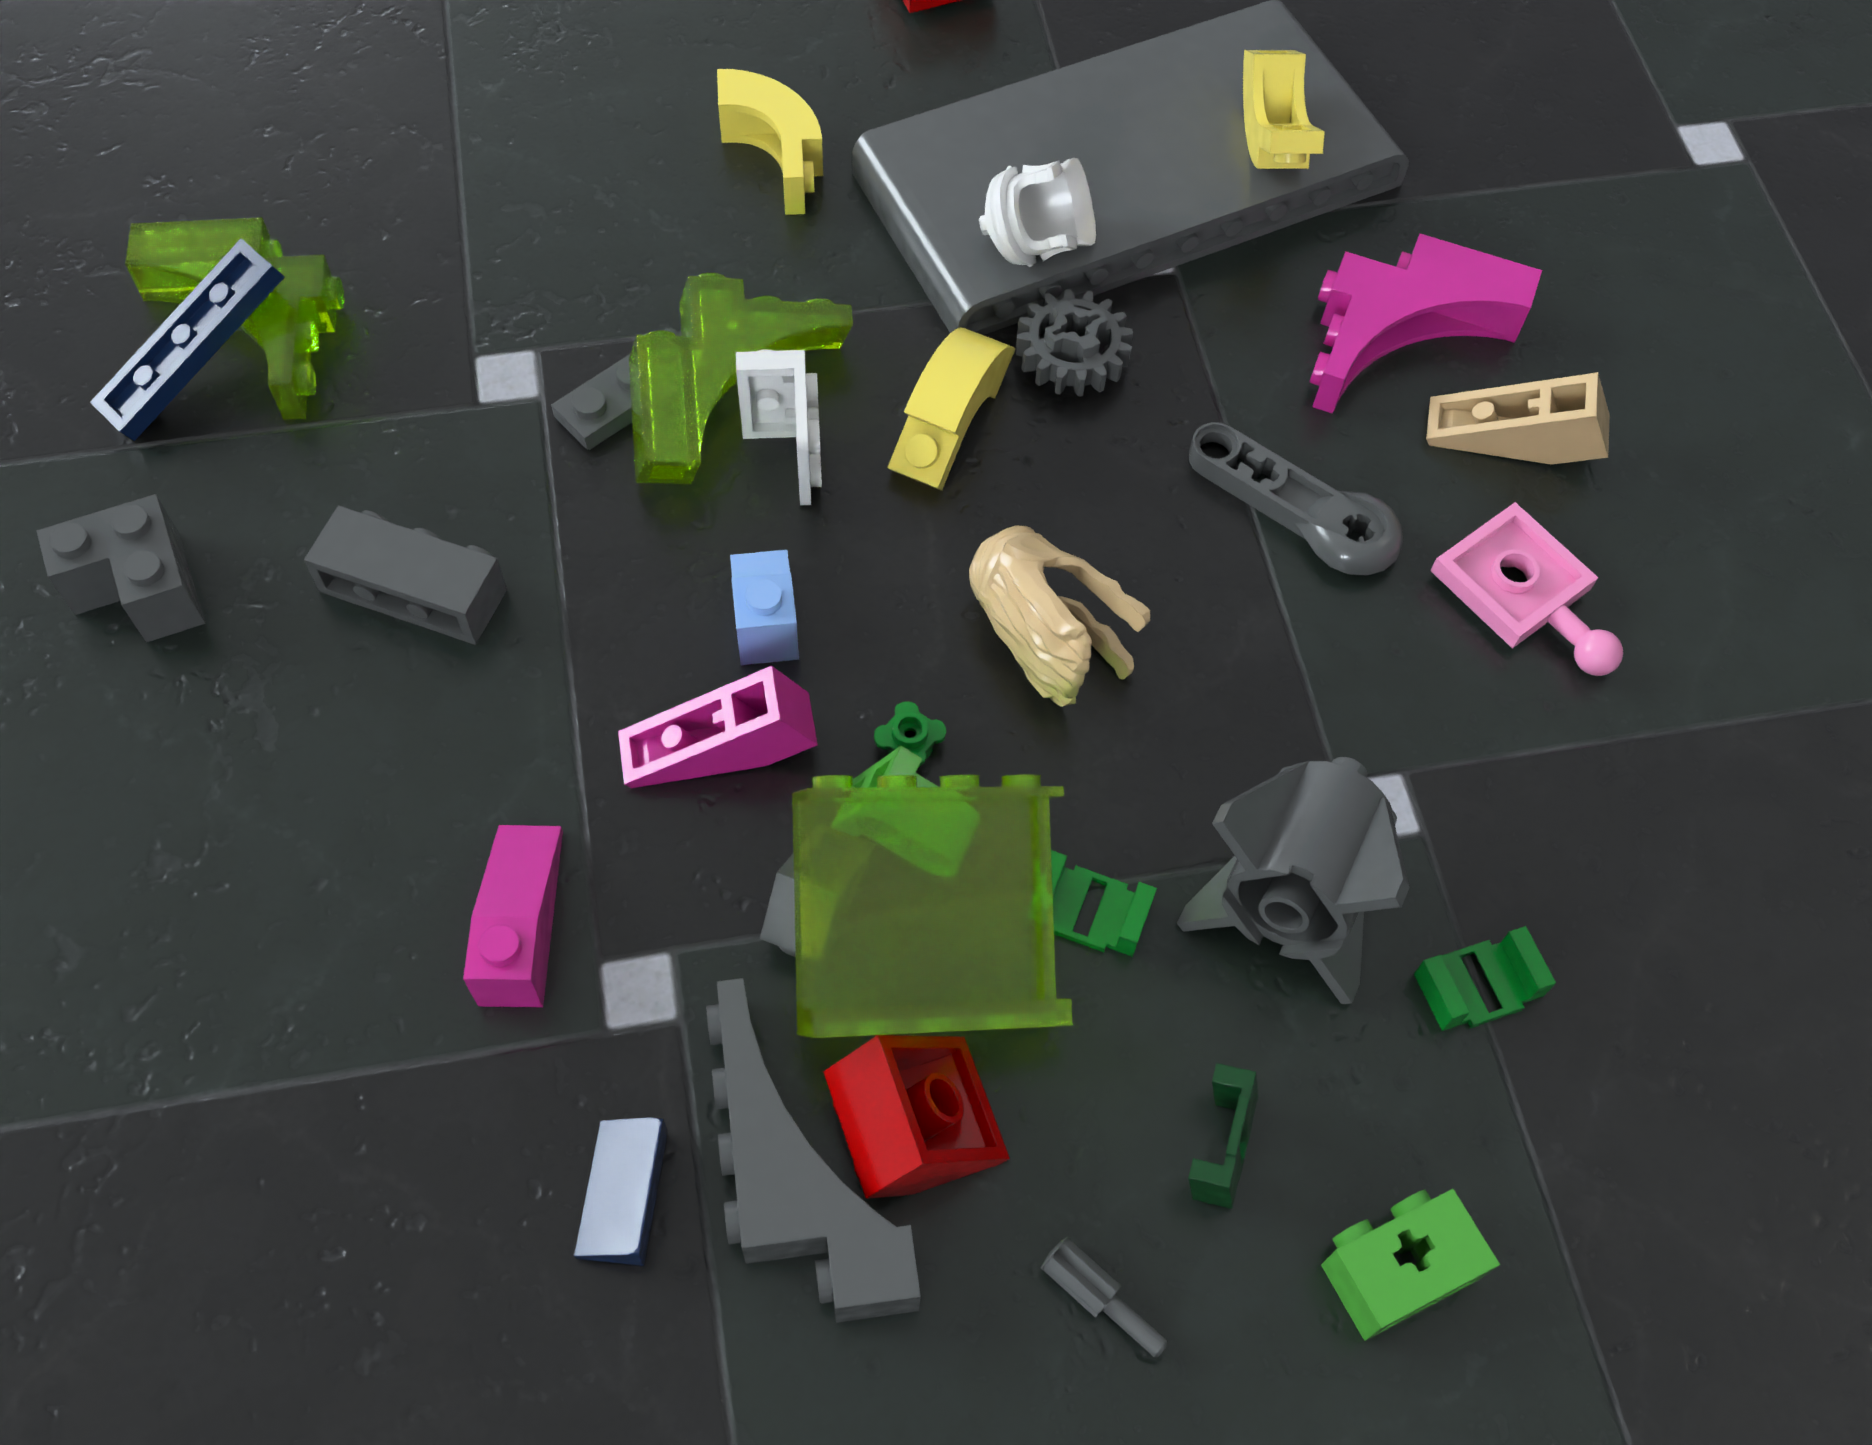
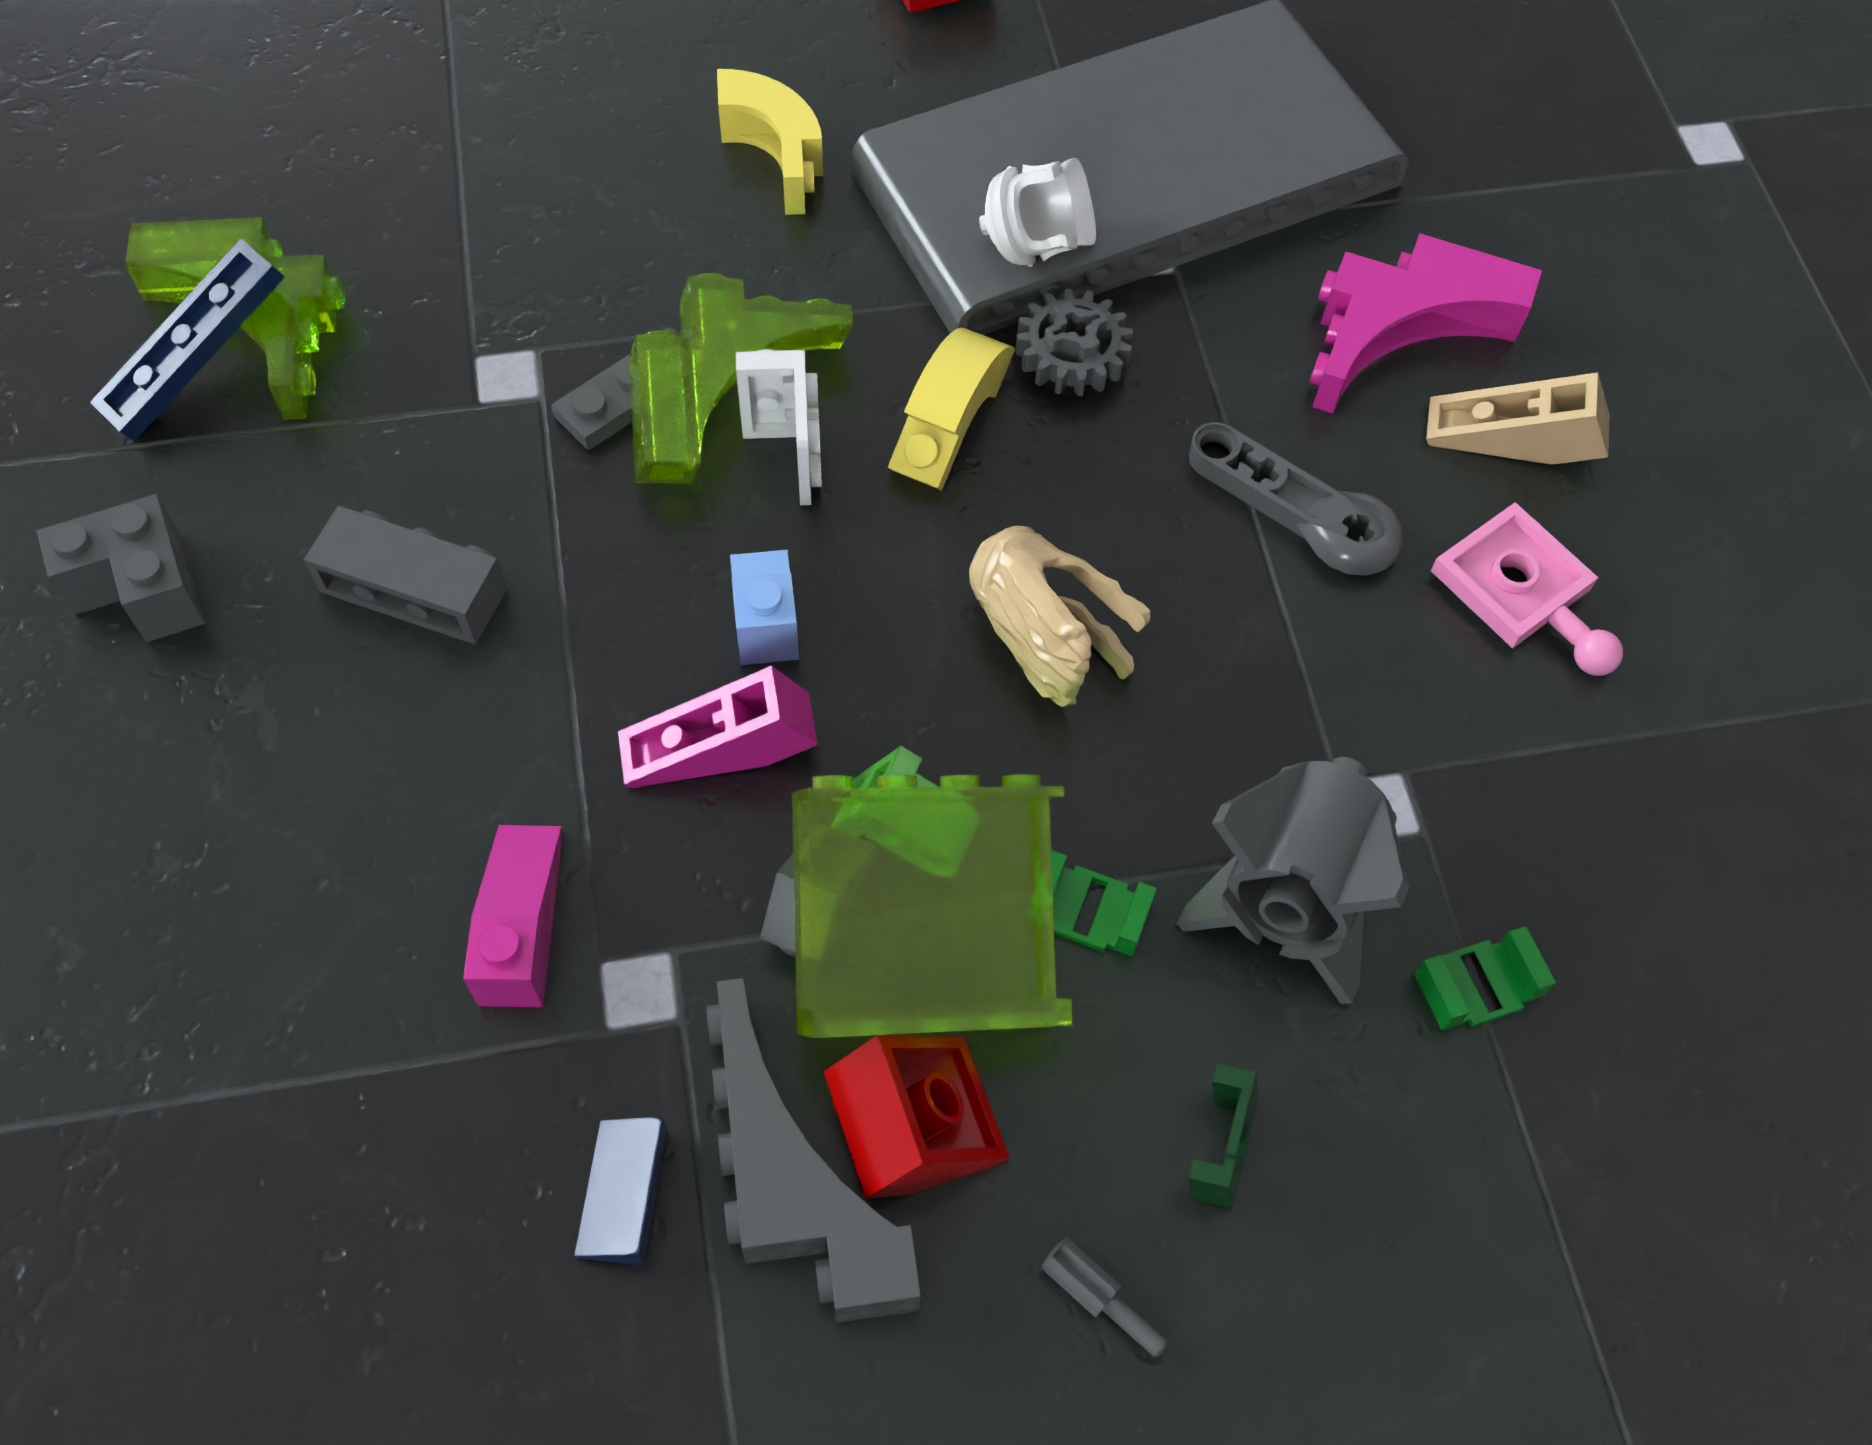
green plate [874,701,946,767] -> none
light yellow arch [1243,50,1325,169] -> none
bright green brick [1321,1189,1500,1341] -> none

